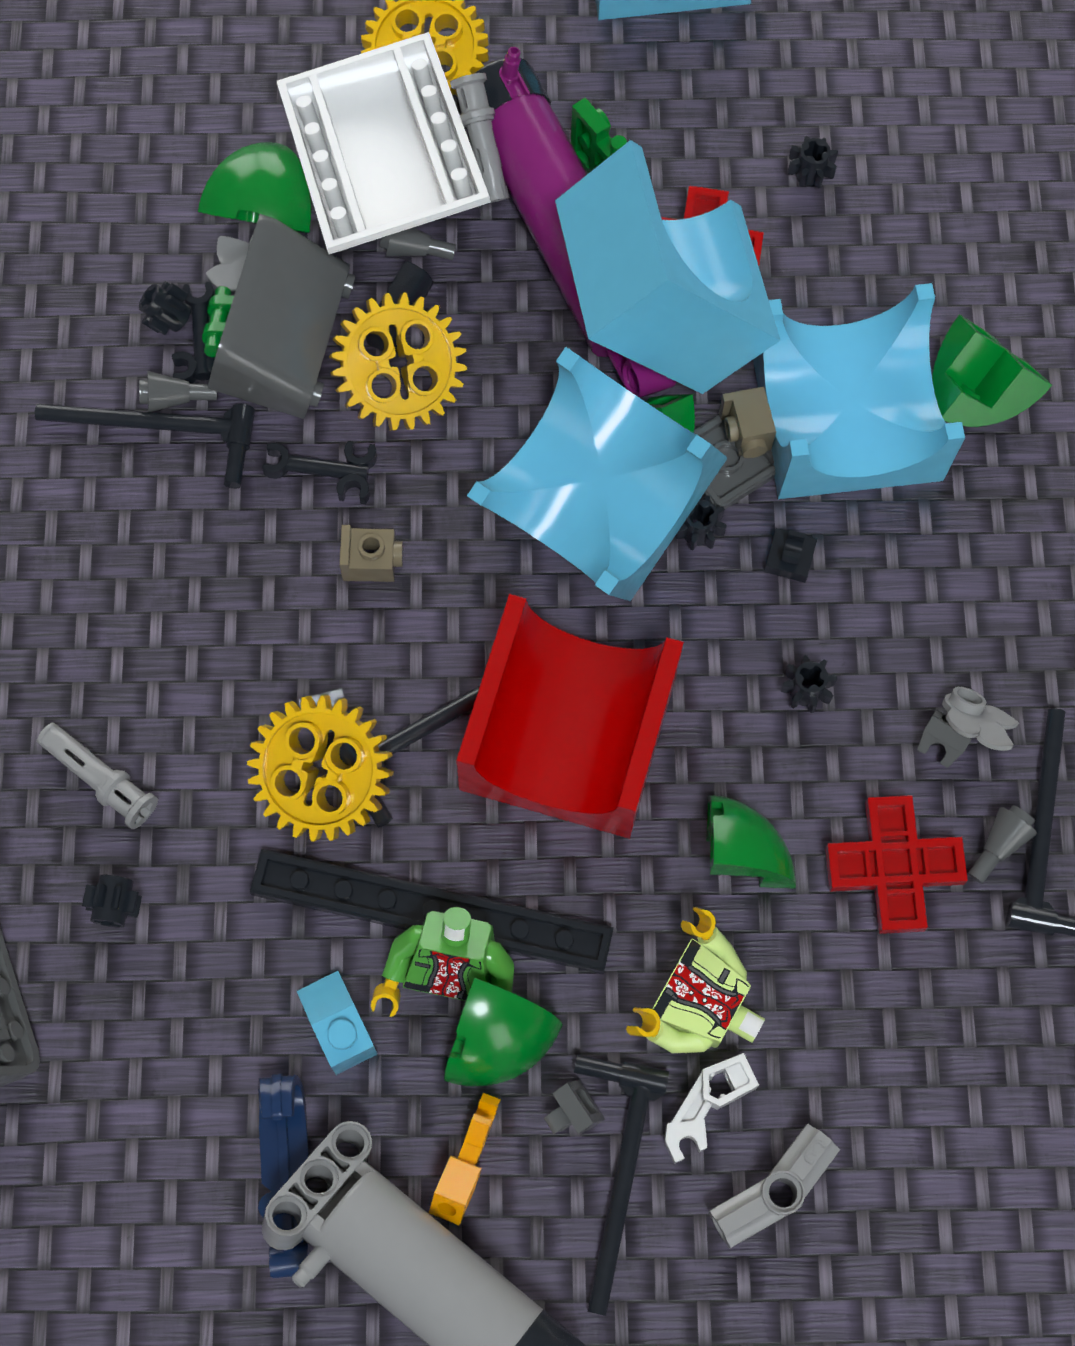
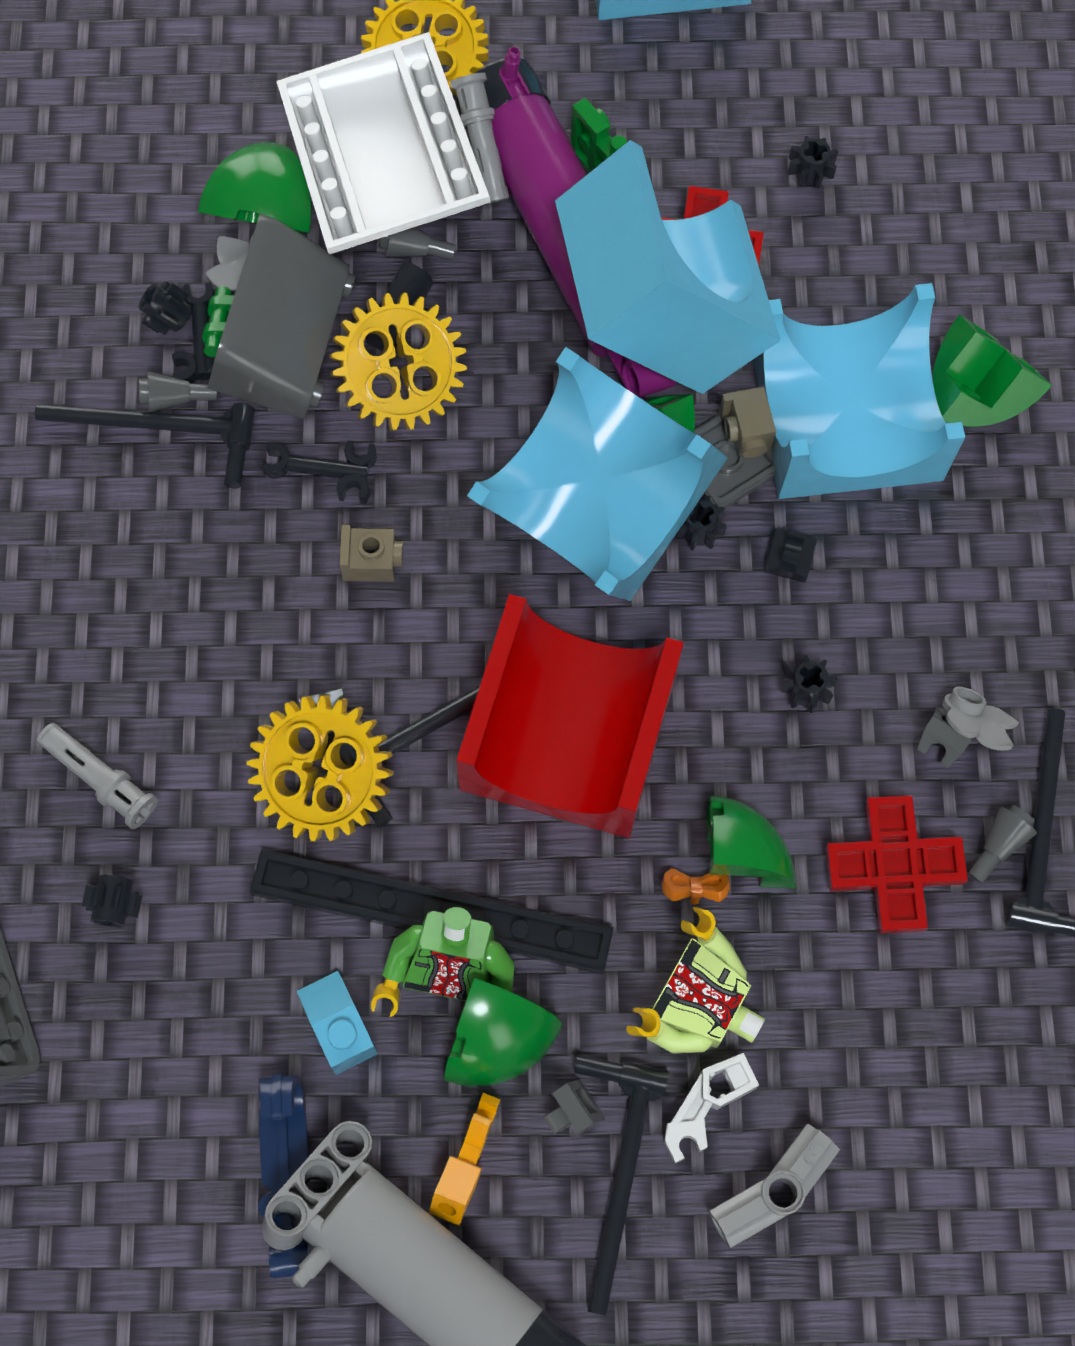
none -> orange piece [661,868,731,905]

